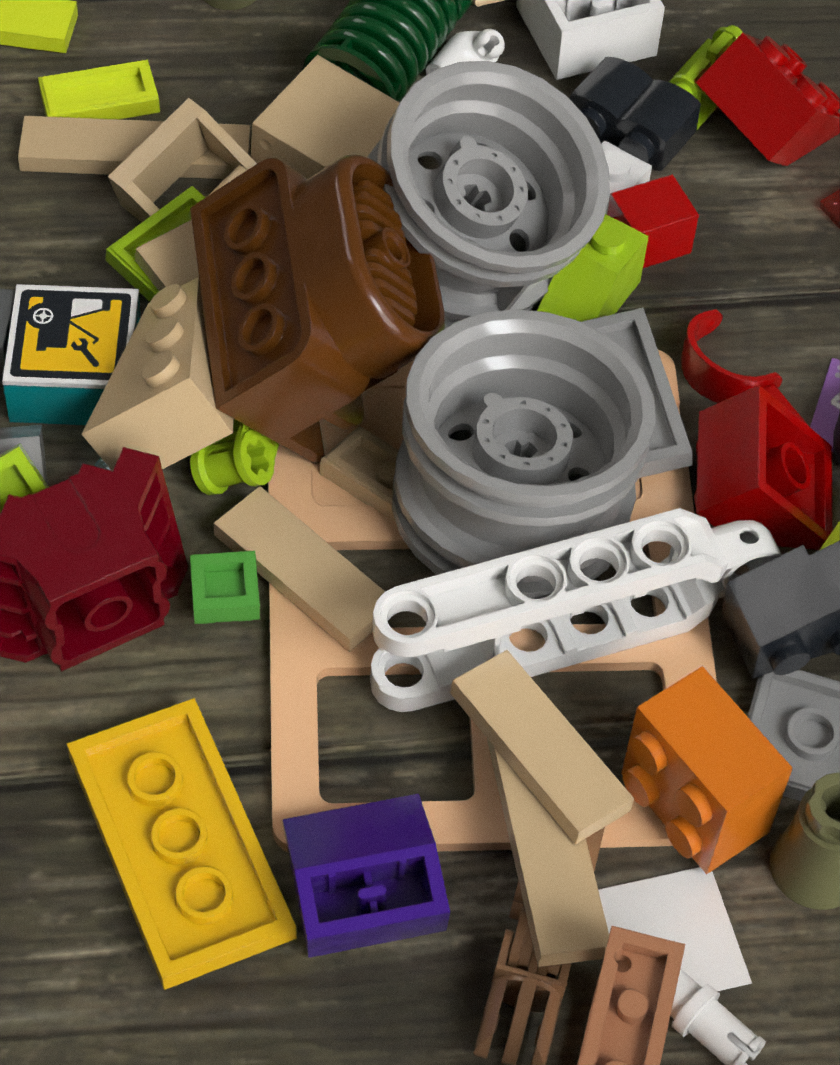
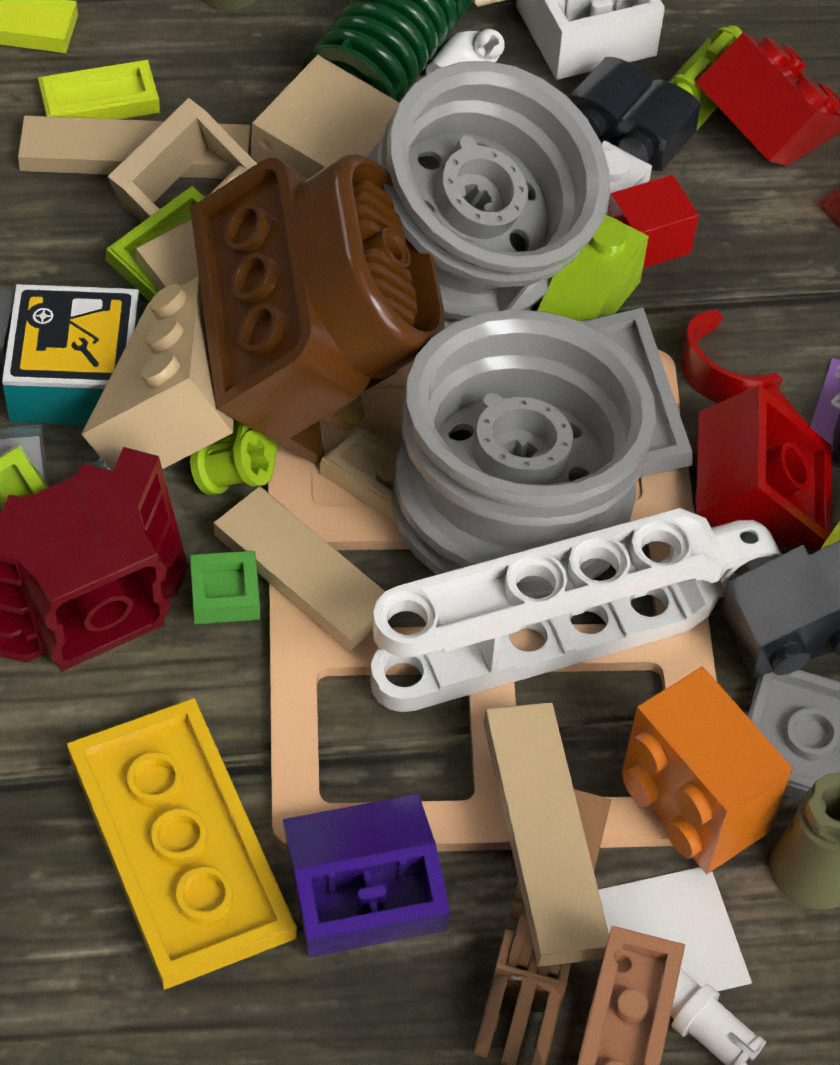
tan tile [450,650,634,845] -> none

